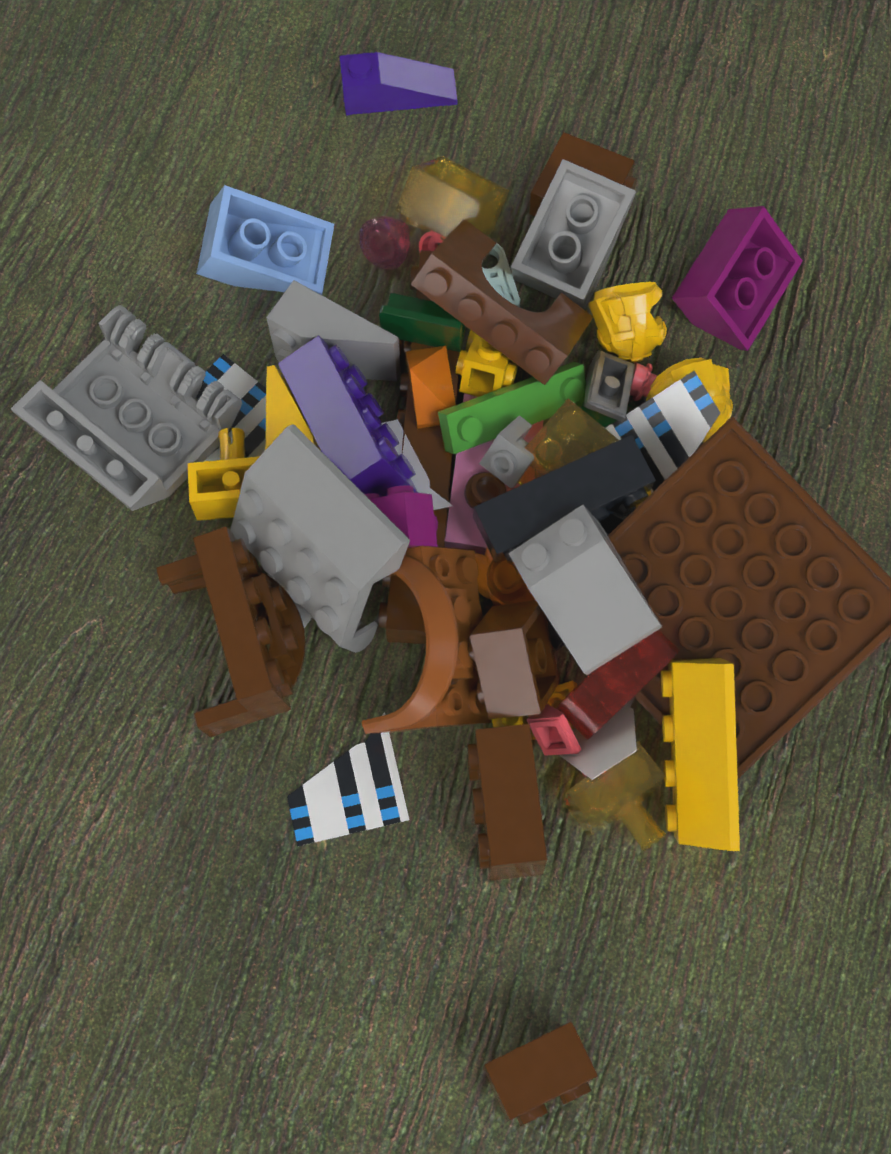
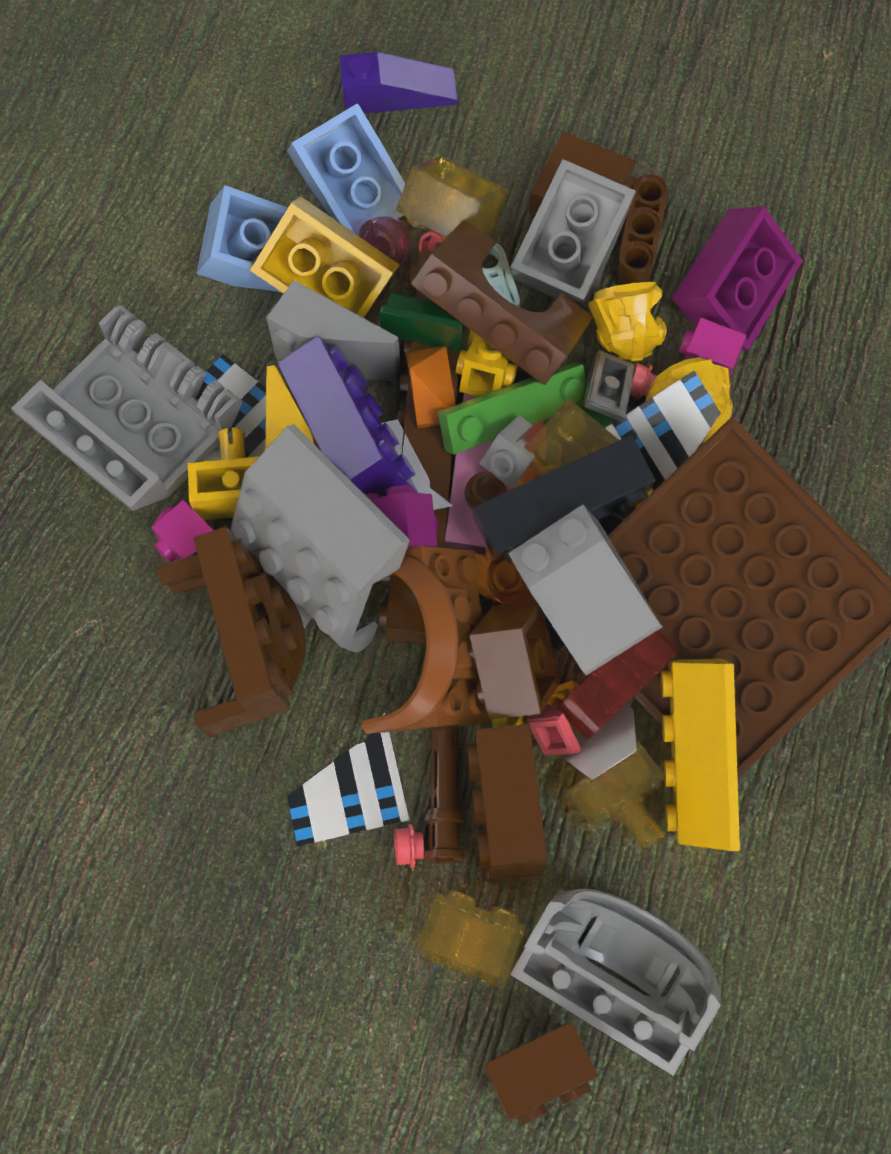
none -> dark pink brick [151,500,214,563]
none -> yellow slope [250,197,400,318]
none -> light blue slope [287,103,418,240]
none -> coral plate [394,824,424,869]
none -> clear yellow brick [417,890,526,989]
none -> reddish brown pin [424,727,464,864]
none -> light grey piece [510,889,722,1076]
none -> reddish brown beam [616,174,668,285]
none -> dark pink brick [679,318,746,379]

